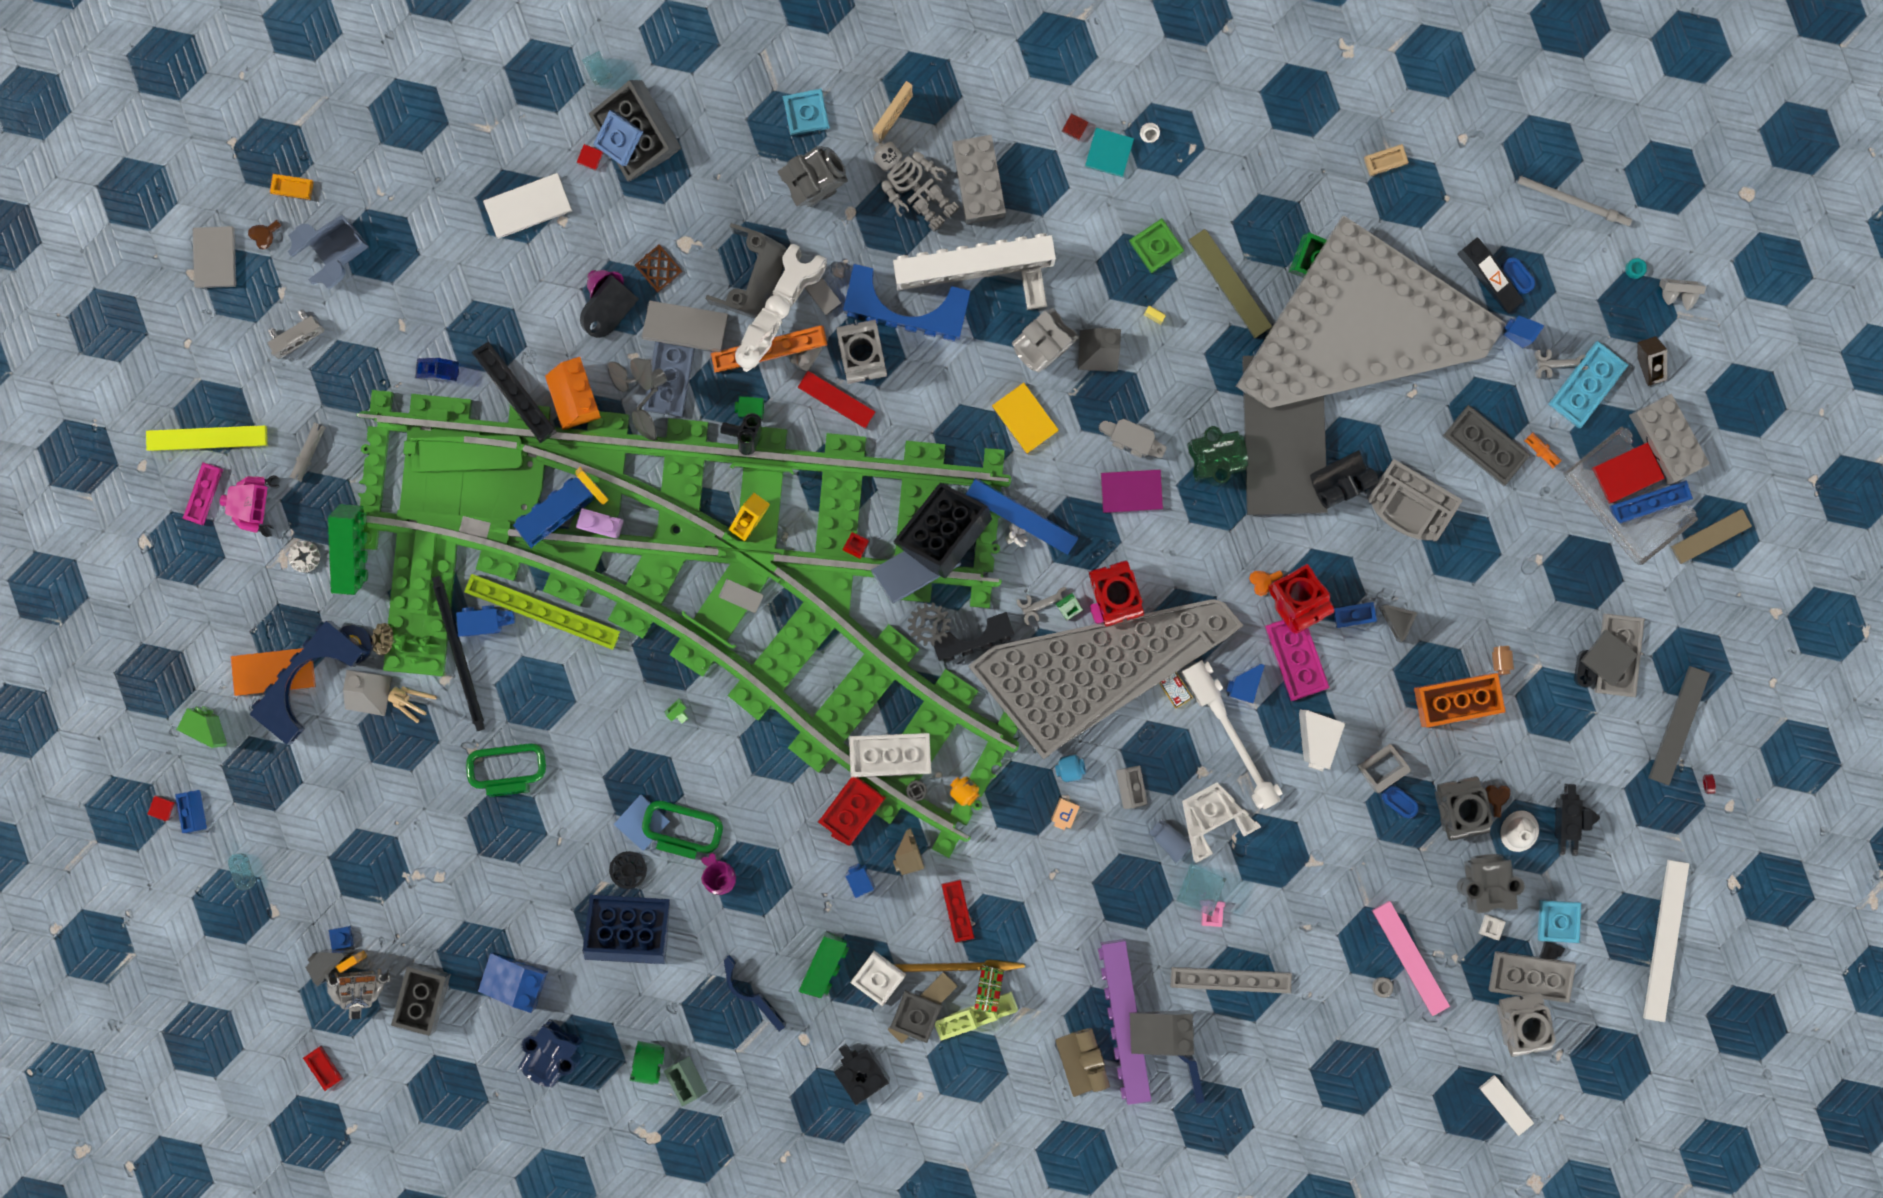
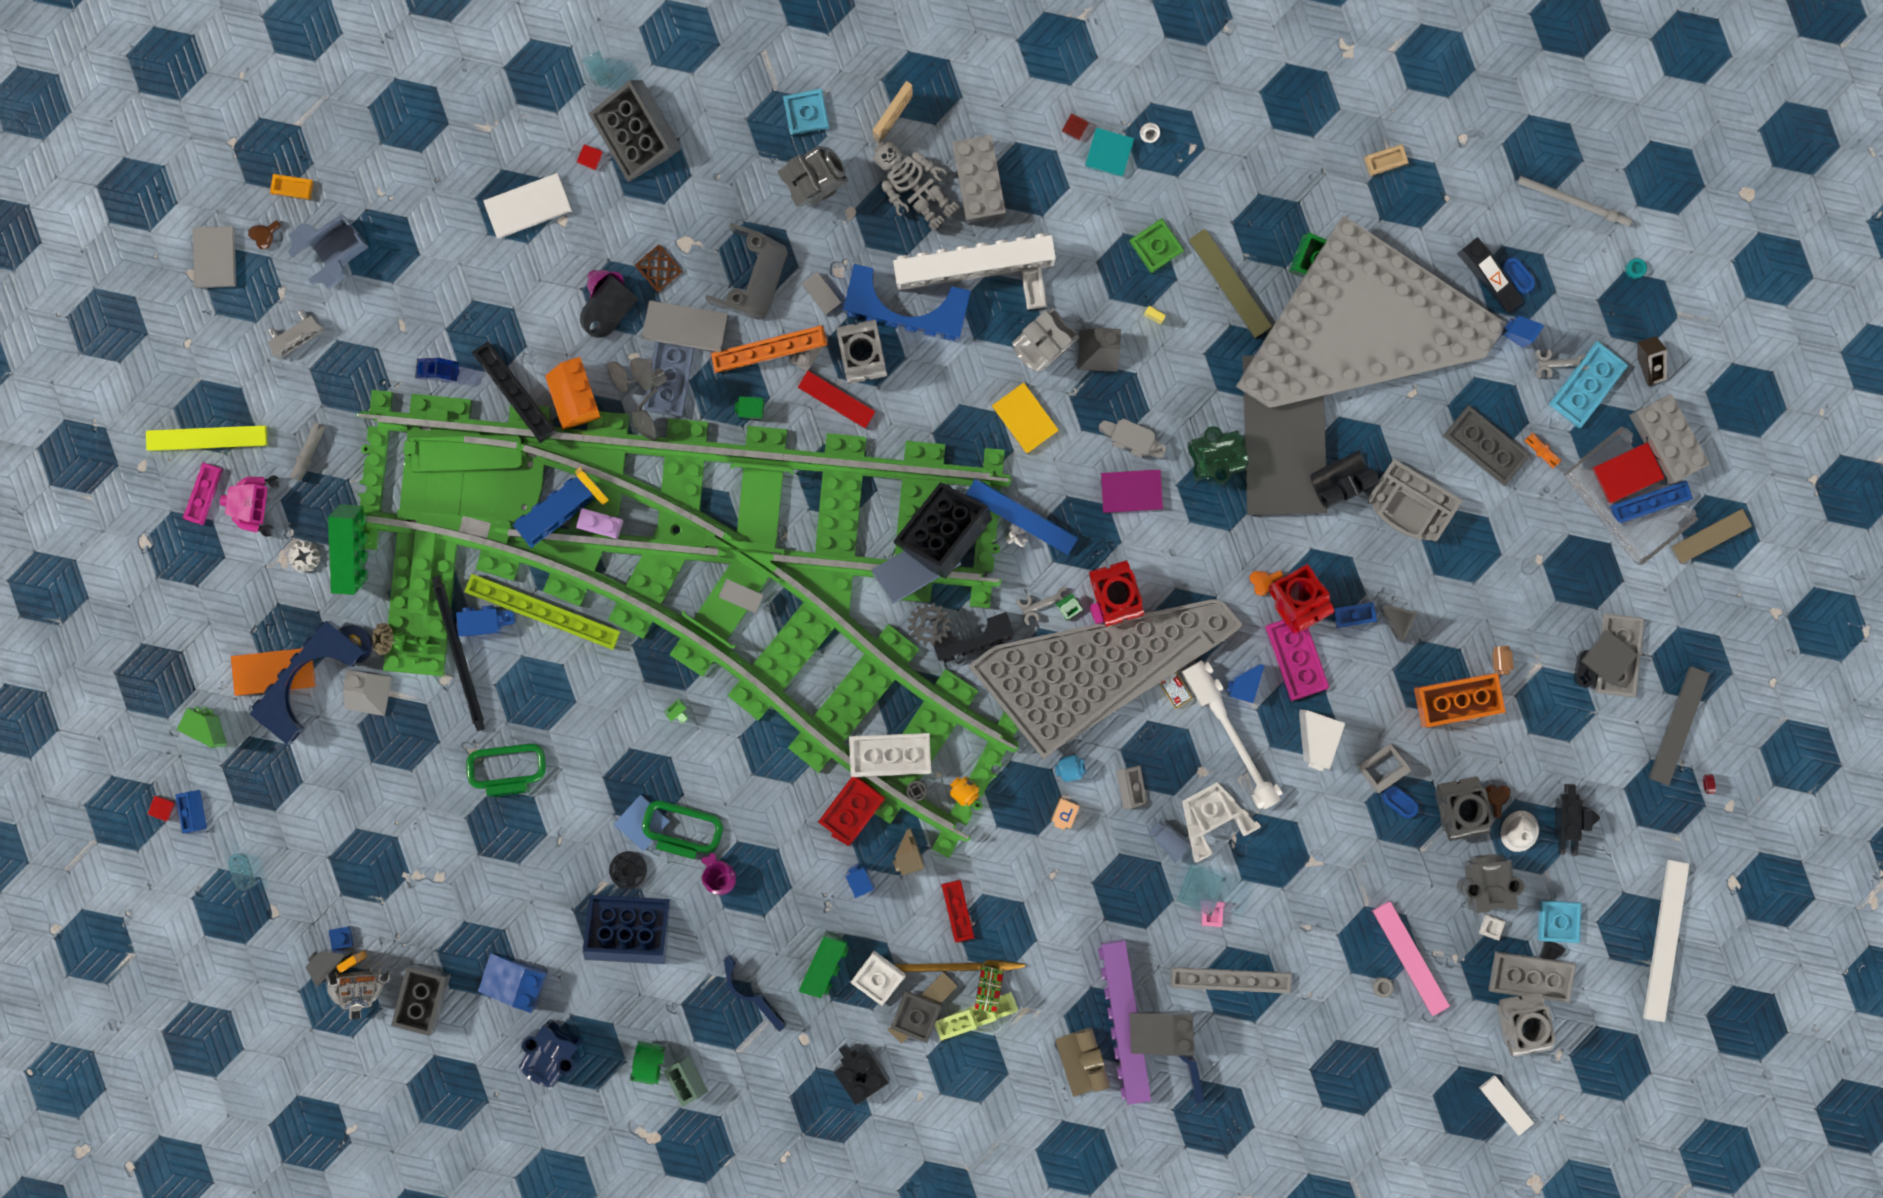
red tile [303,1046,343,1091] -> none
tan plant [388,686,437,723] -> none
medium blue tile [593,110,643,166] -> none
black beam [720,413,762,455] -> none
yellow slope [729,493,770,541] -> none
white piece [735,244,827,372] -> none
red tile [843,532,870,559] -> none
light grey tile [1659,278,1706,310] -> none

